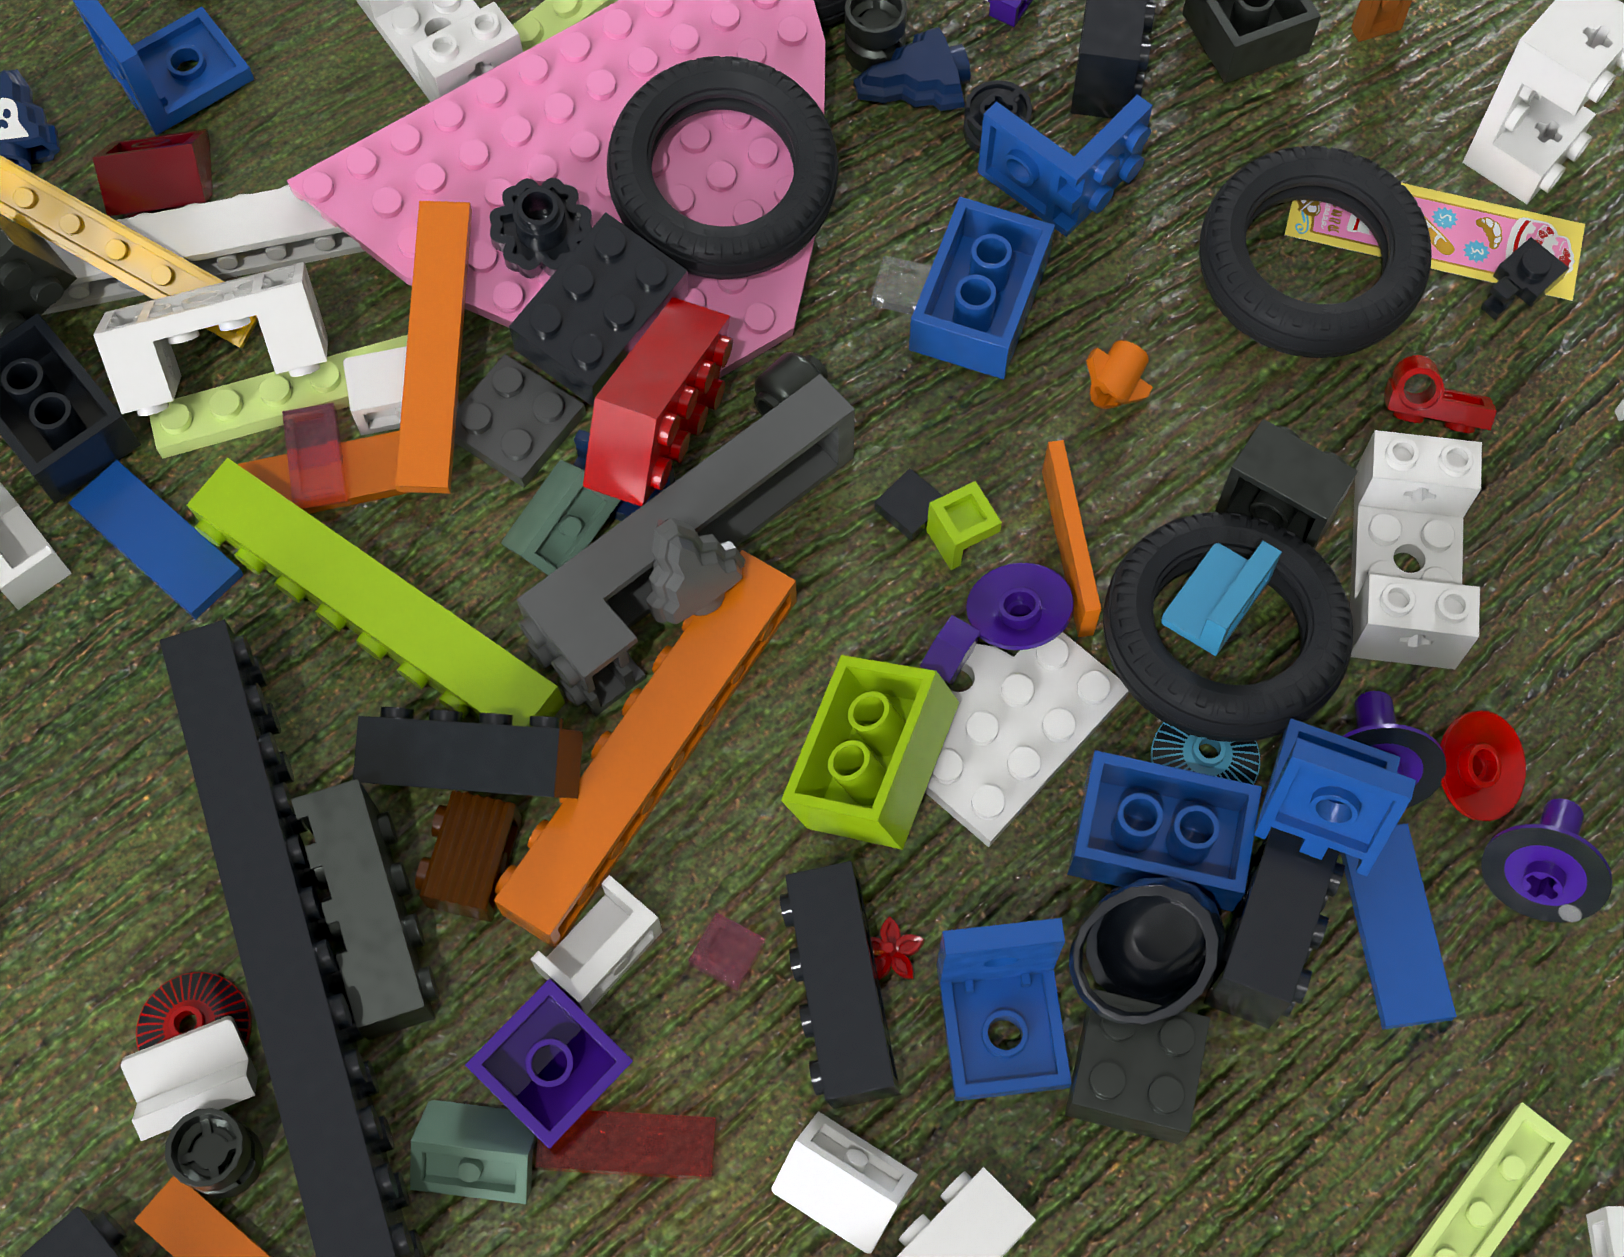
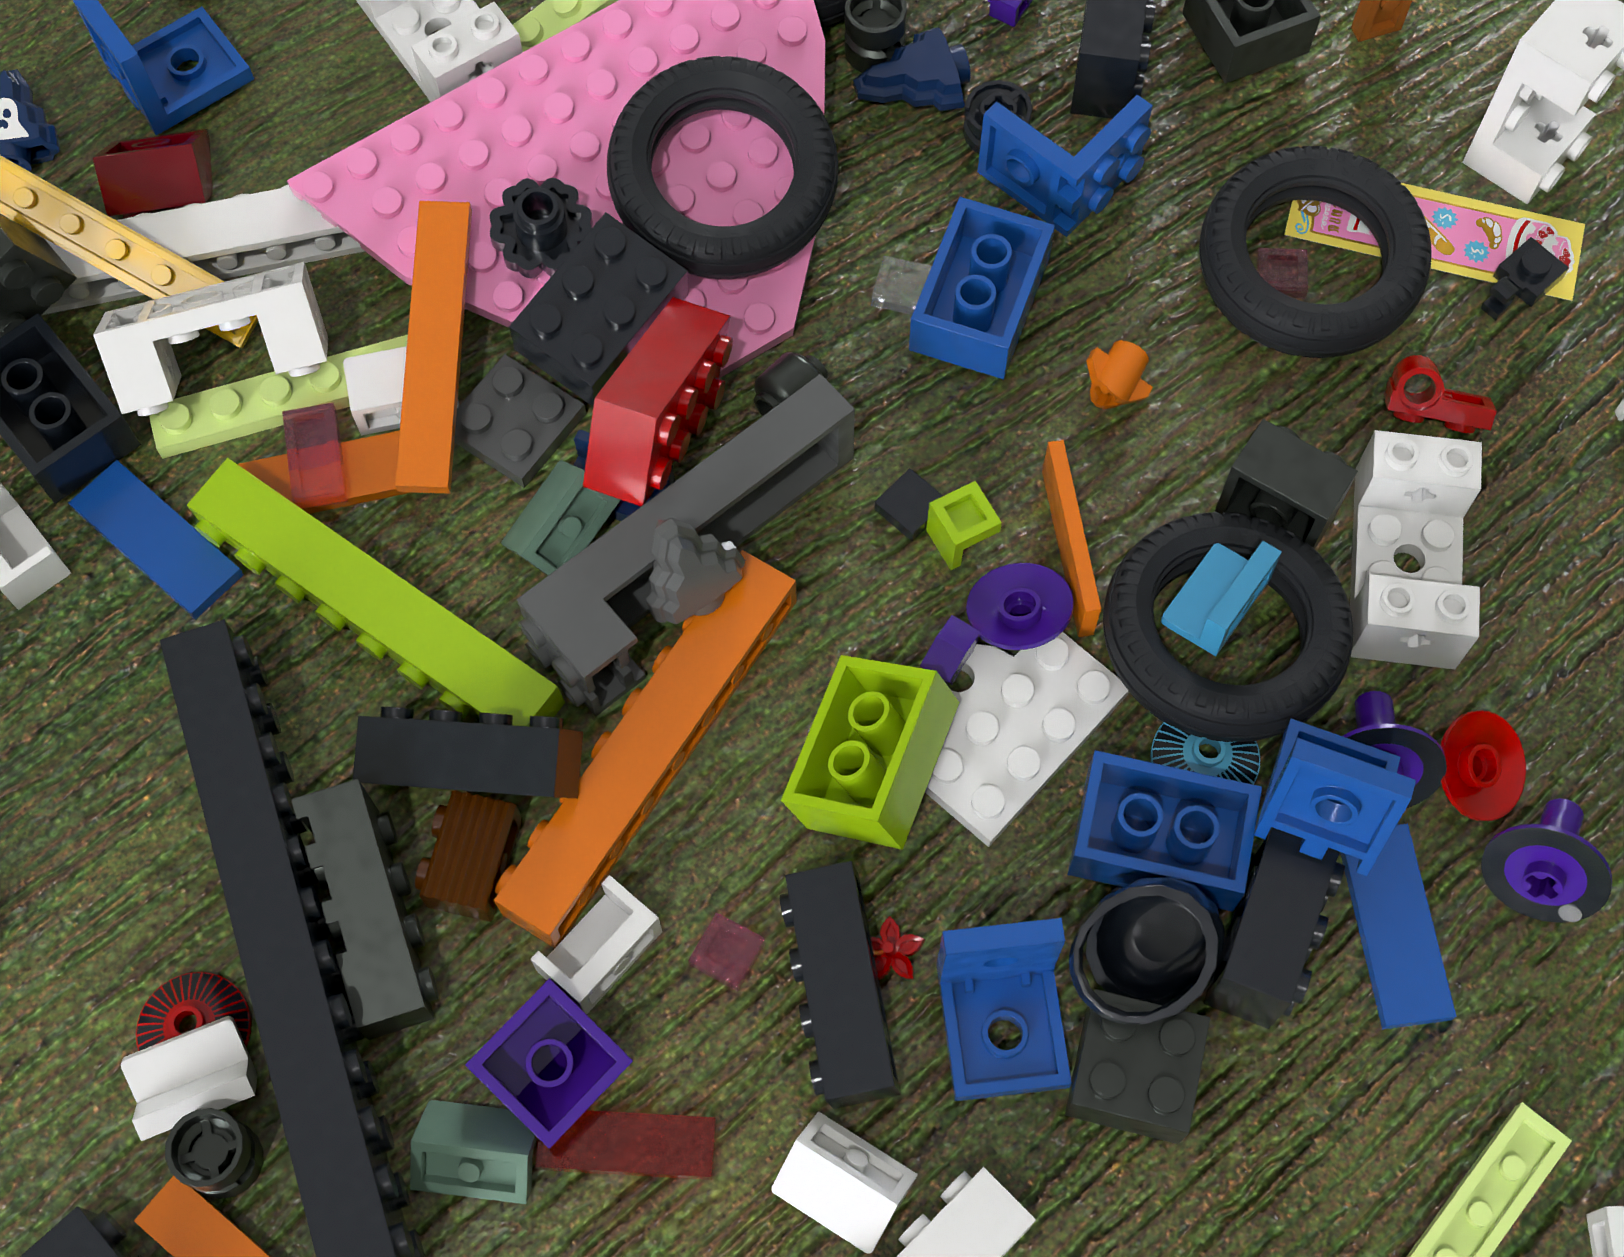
none -> clear pink tile [1256,247,1308,299]

